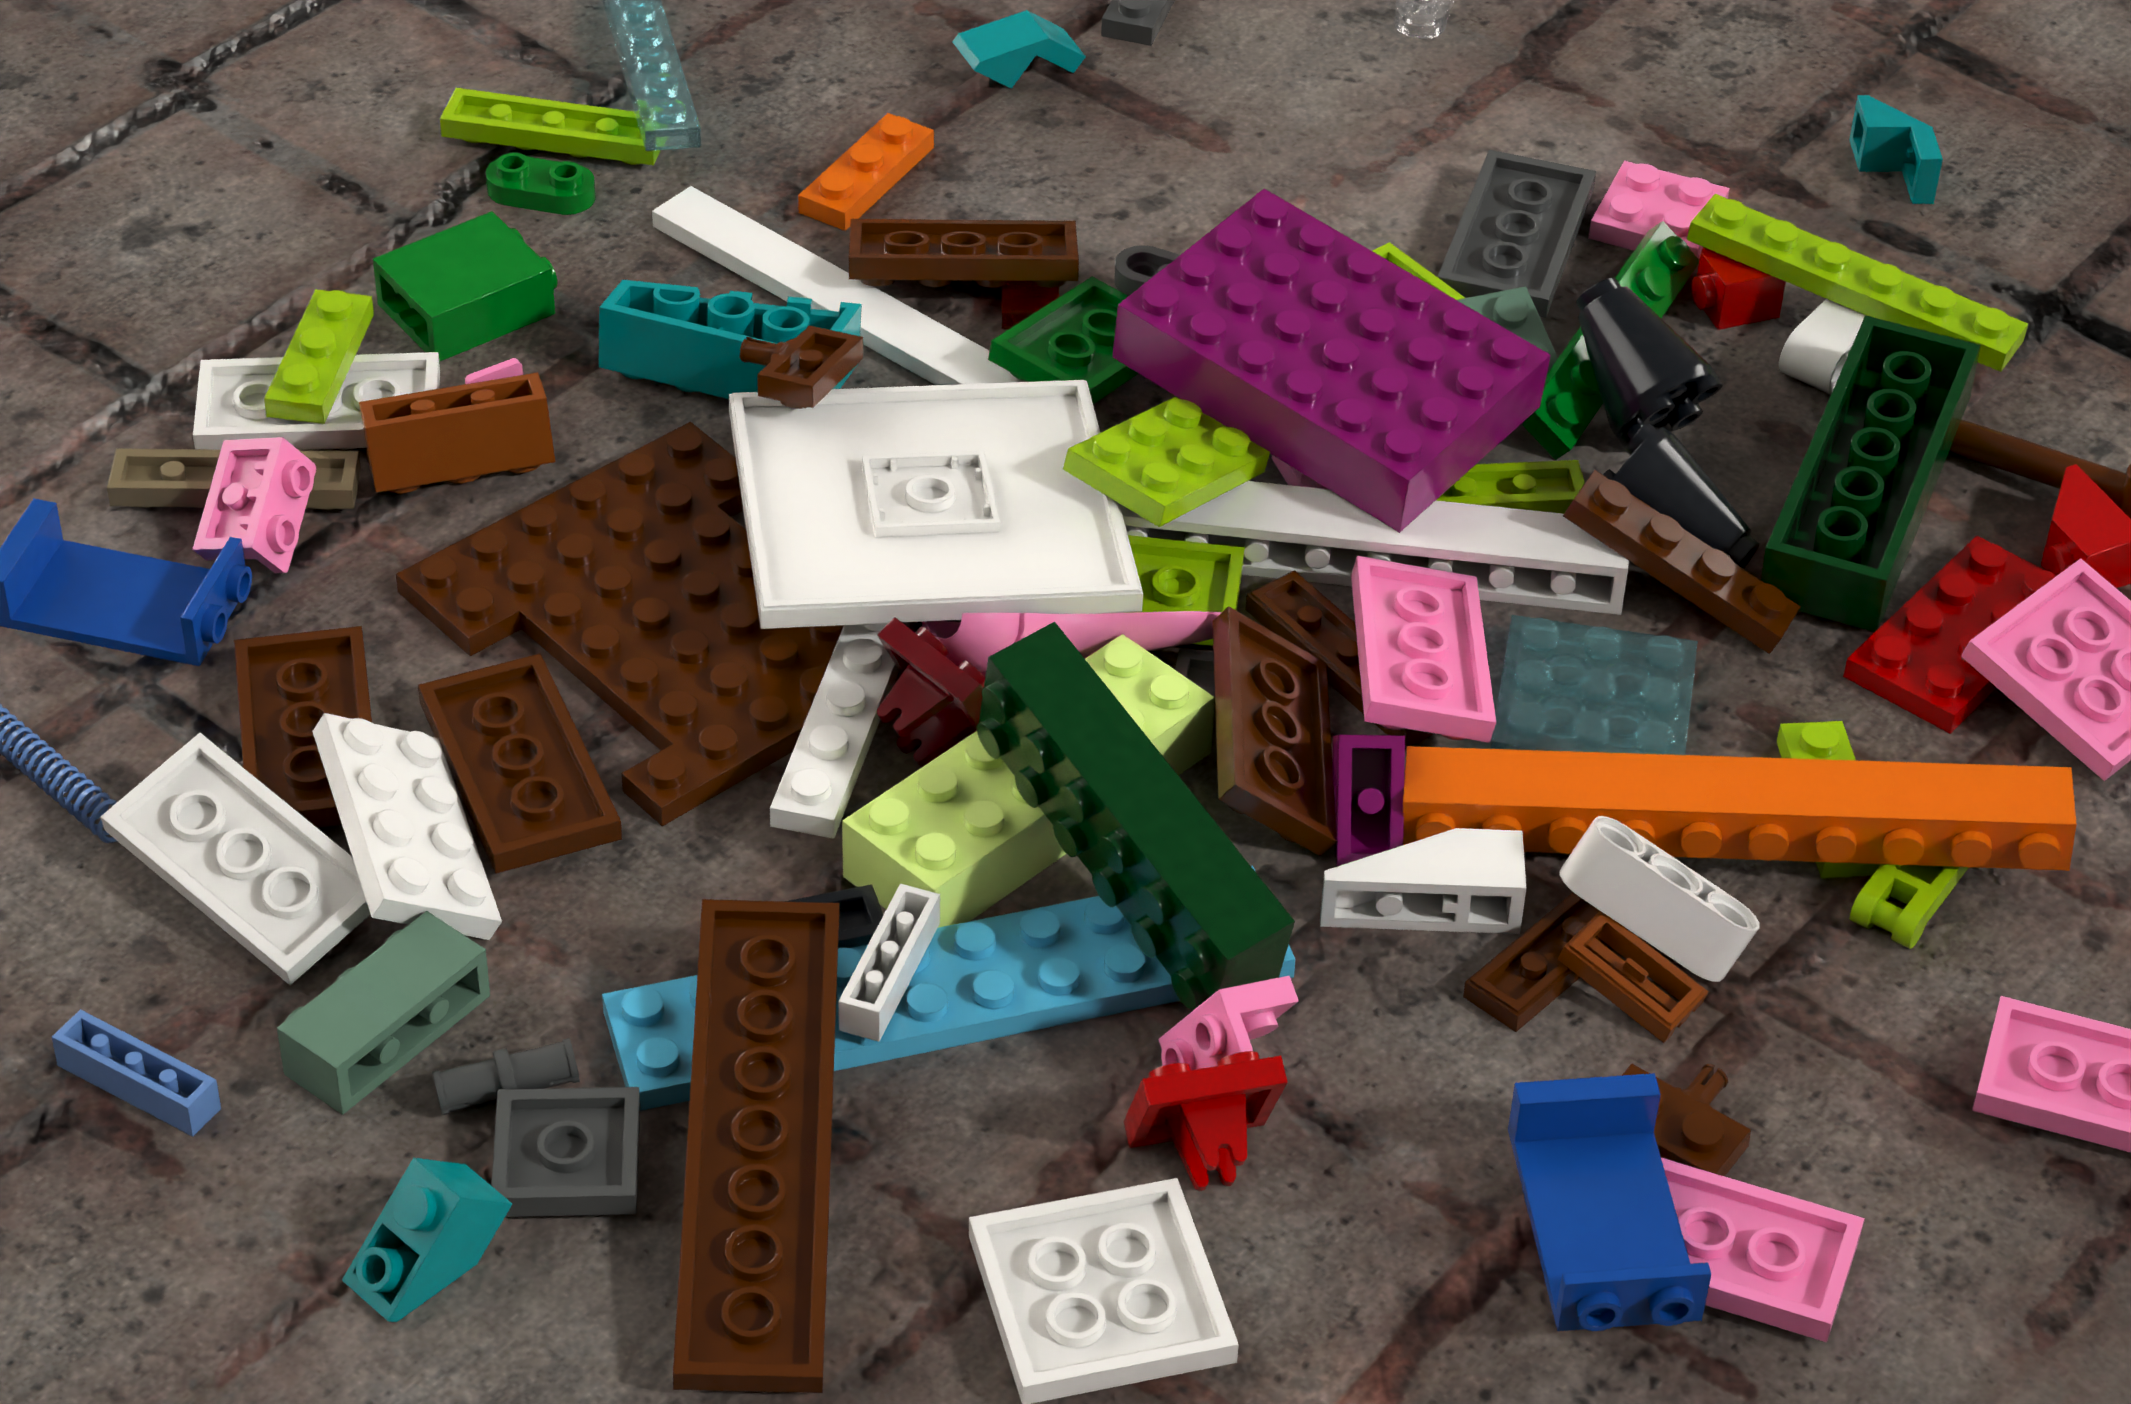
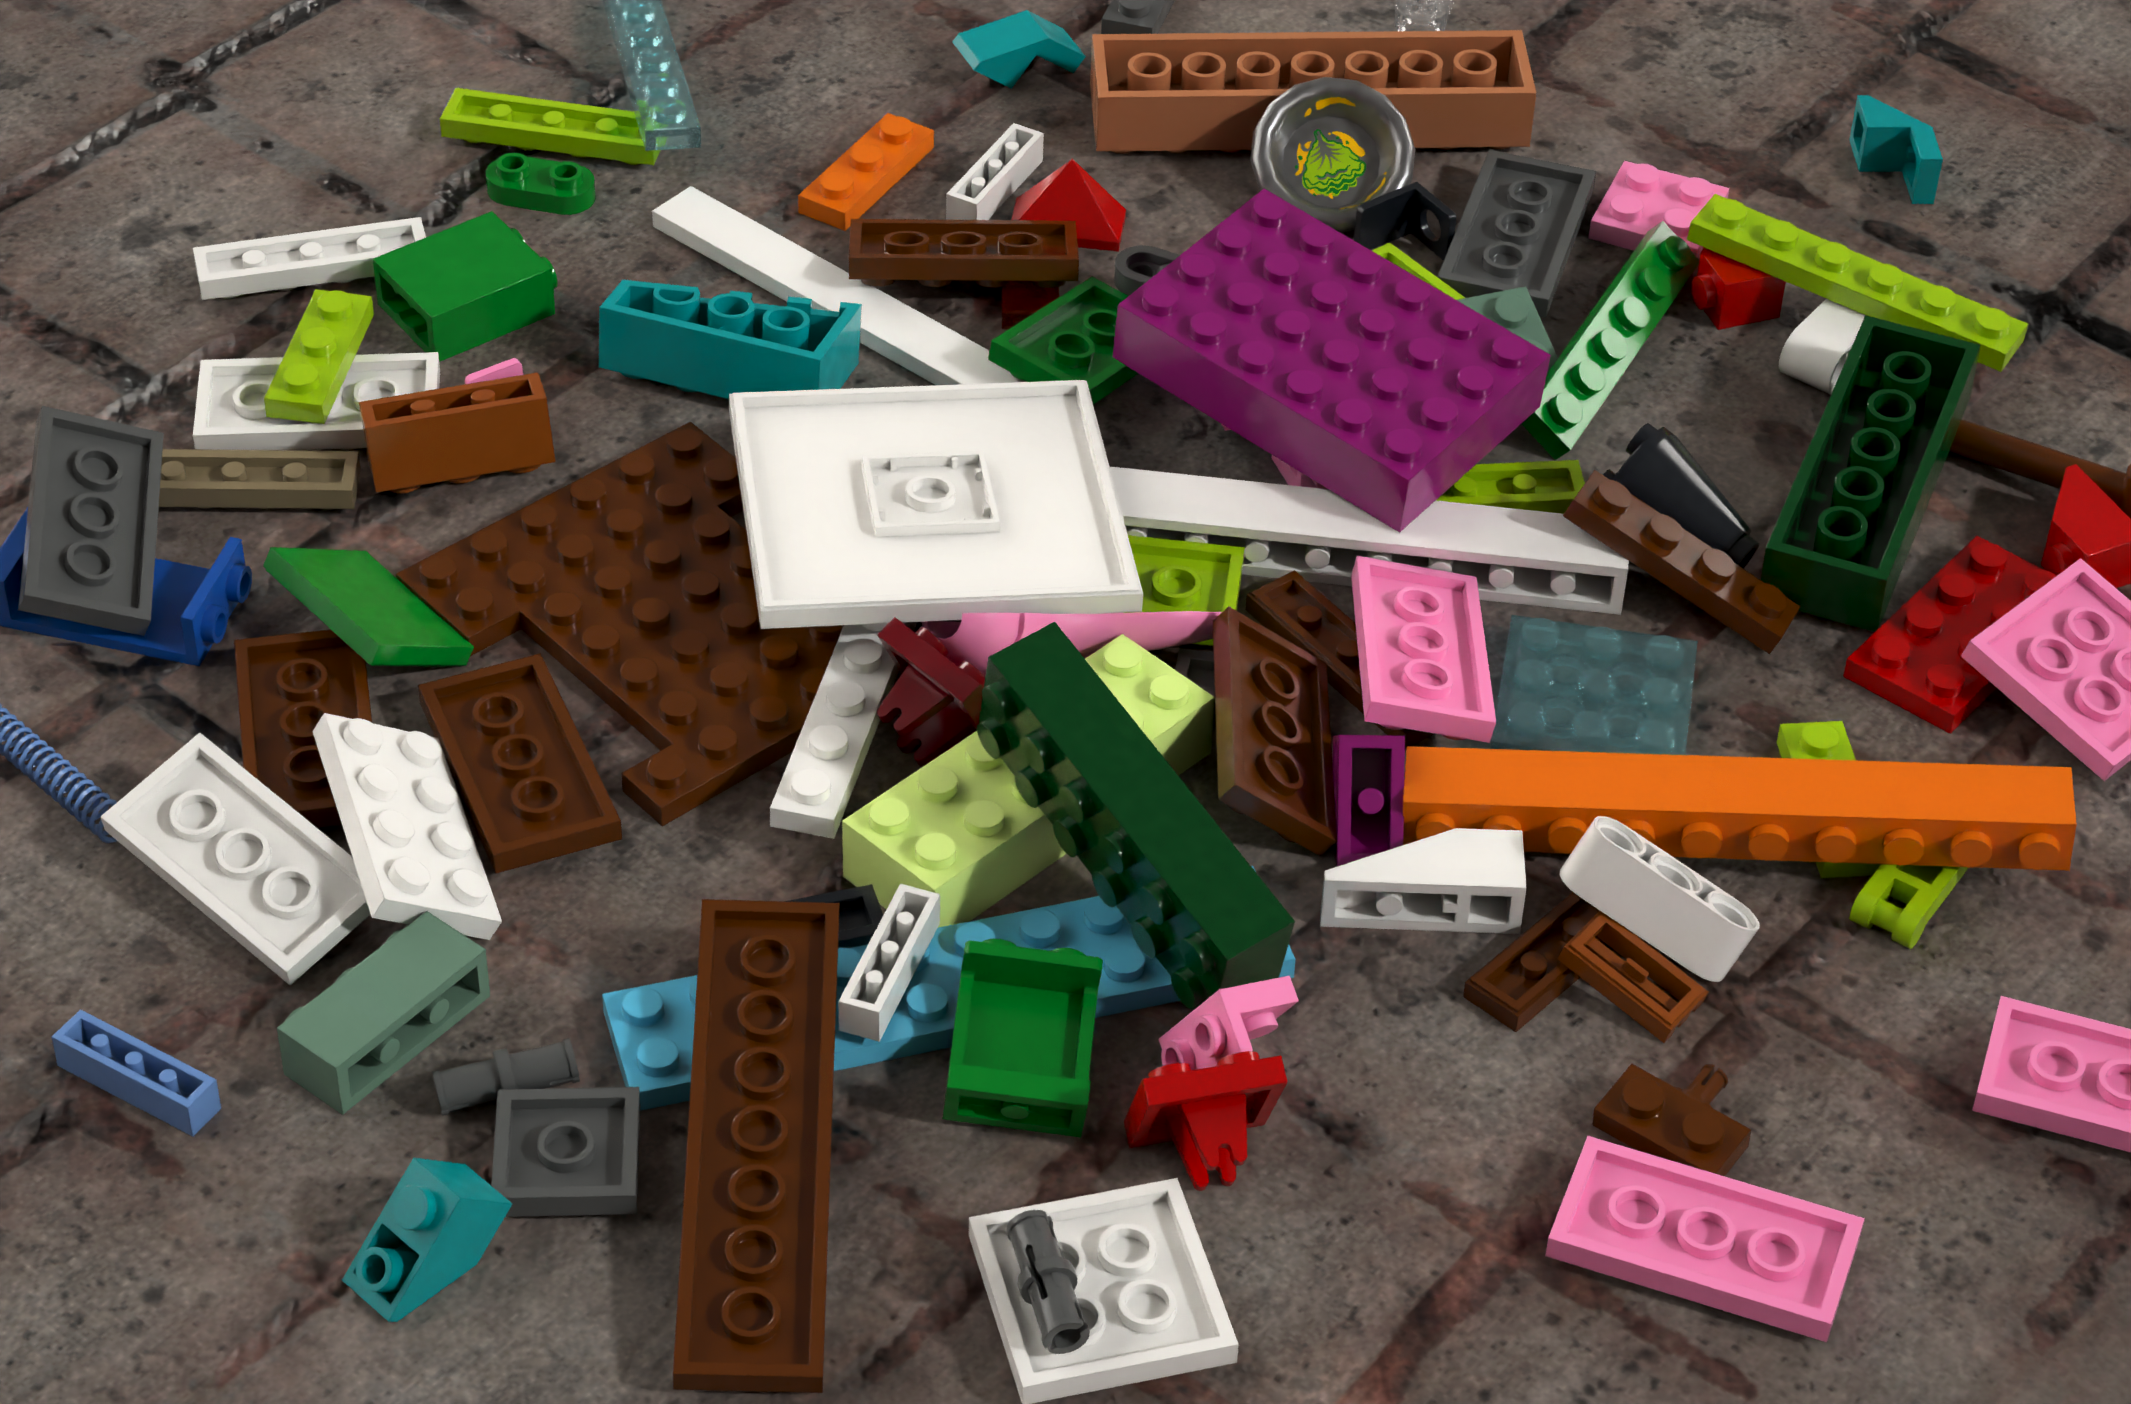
bright pink bracket [192,437,316,573] -> none
reddish brown plate [740,325,863,409] -> none
lime plate [1063,397,1270,527] -> none
blue panel [1508,1073,1711,1331] -> none
black cone [1576,278,1723,450] -> none
none -> dark grey plate [18,406,164,636]
none -> white plate [193,217,426,300]
none -> green tile [263,547,474,667]
none -> green panel [942,939,1103,1137]
none -> white piece [946,123,1044,220]
none -> dark grey pin [1006,1210,1090,1354]
none -> red slope [1011,159,1126,252]
none -> nougat brick [1090,30,1536,154]
none -> flat silver piece [1250,77,1415,233]
none -> black bracket [1354,182,1456,260]

